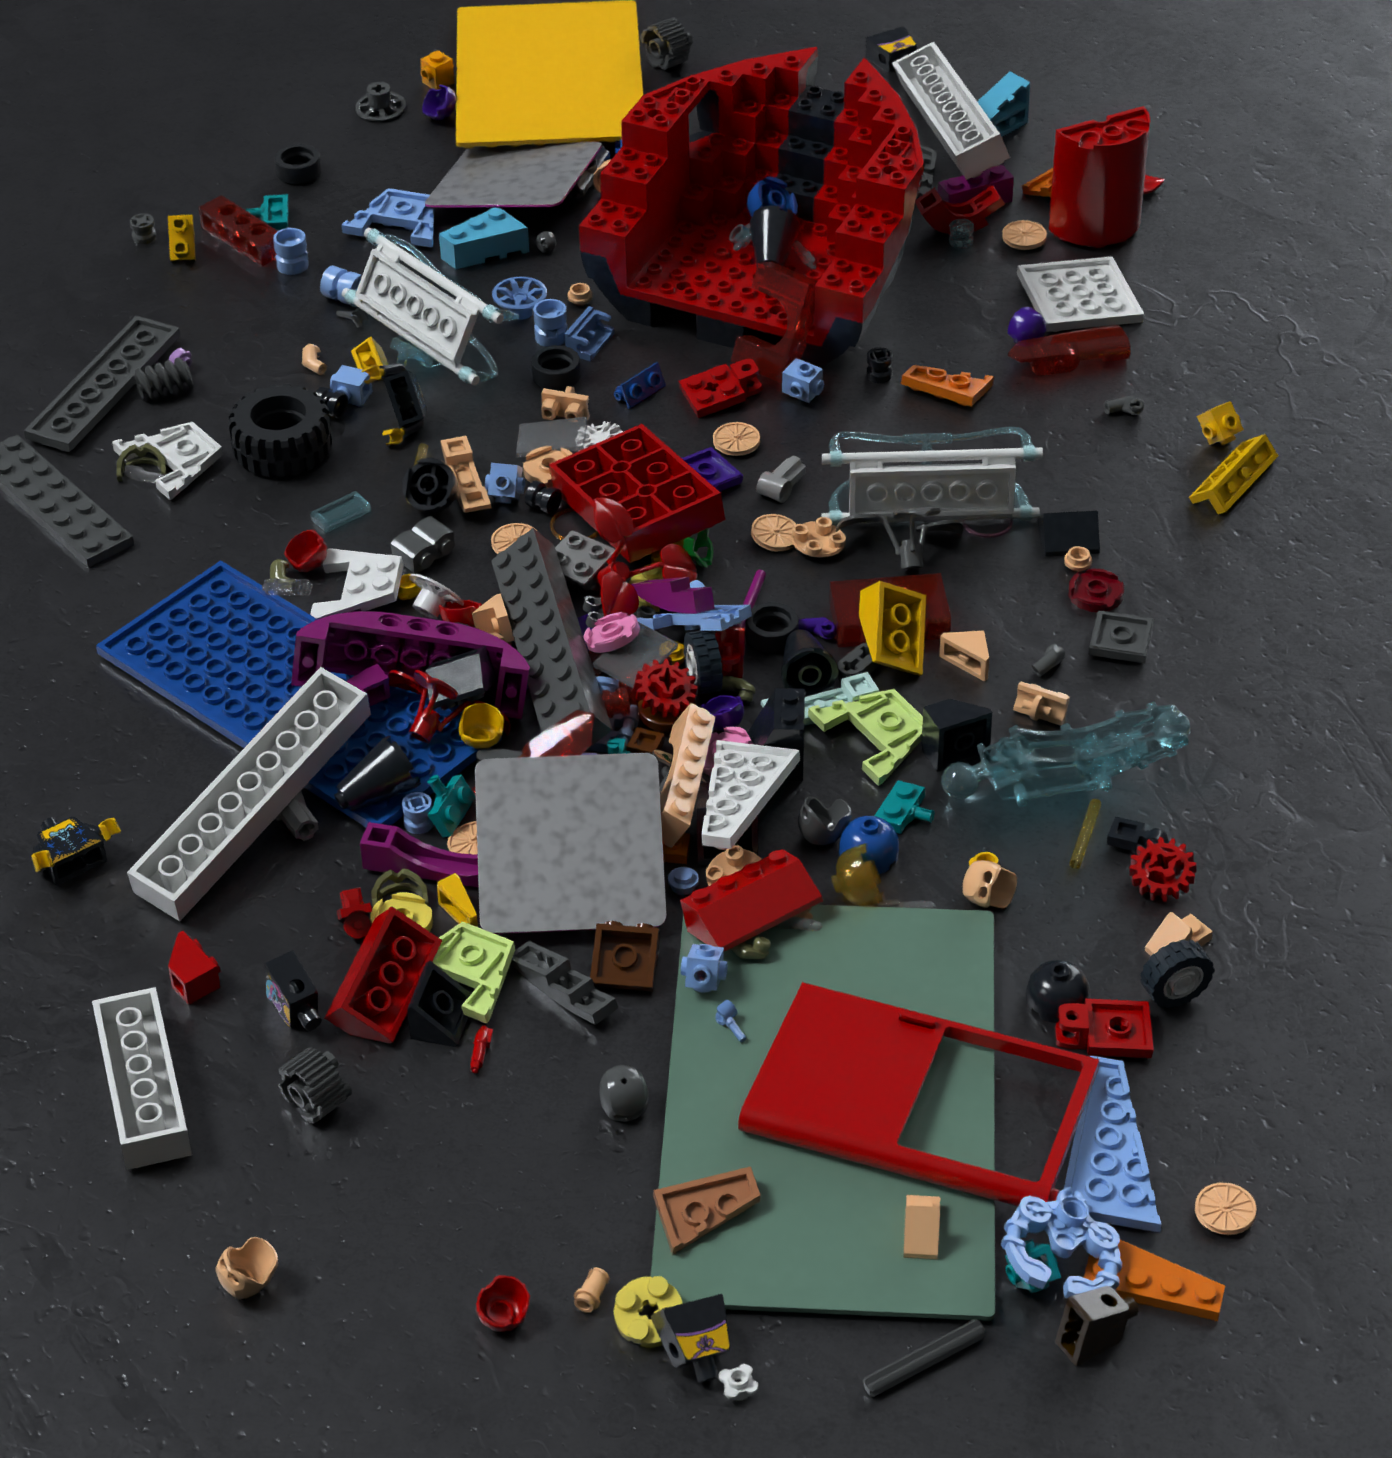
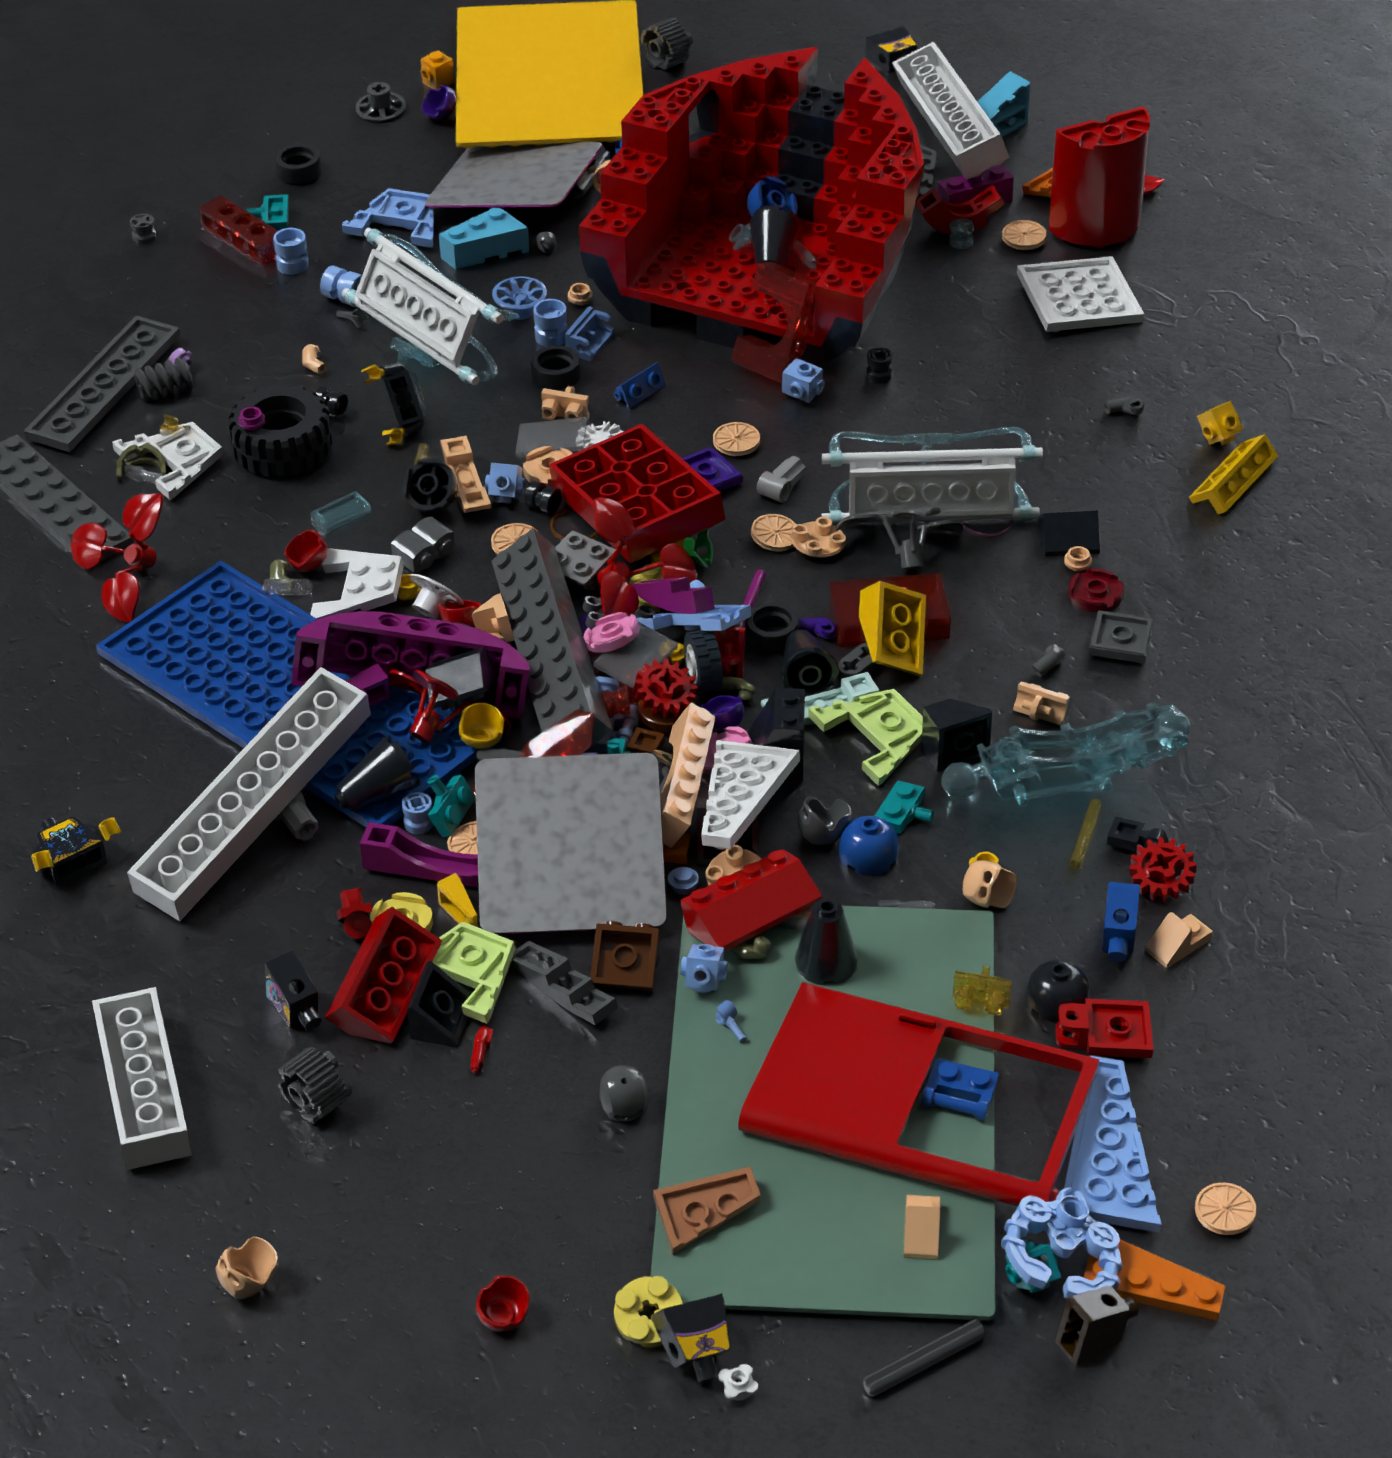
yellow hips [168,215,196,261] -> none
red slope [168,931,221,1005] -> none
light blue brick [330,365,373,407] -> none
yellow slope [351,337,389,380] -> none
olive helmet [371,868,429,908] -> none
light nougat pin [574,1267,610,1313] -> none
red plate [679,359,763,418] -> none
clear yellow cylinder [831,843,885,906] -> none
orange wing [901,365,994,407] -> none
light nougat slope [939,631,989,682] -> none
dark purple hair [1007,307,1046,348] -> none
clear red panel [1008,325,1131,375] -> none
black wheel [1140,939,1215,1008] -> none
none -> red plant [70,493,163,622]
none -> clear yellow hand [159,414,179,432]
none -> magenta plate [238,407,265,431]
none -> black cone [795,899,858,985]
none -> blue plate [921,1058,999,1121]
none -> clear yellow hips [953,965,1012,1016]
none -> blue torso [1102,882,1140,962]

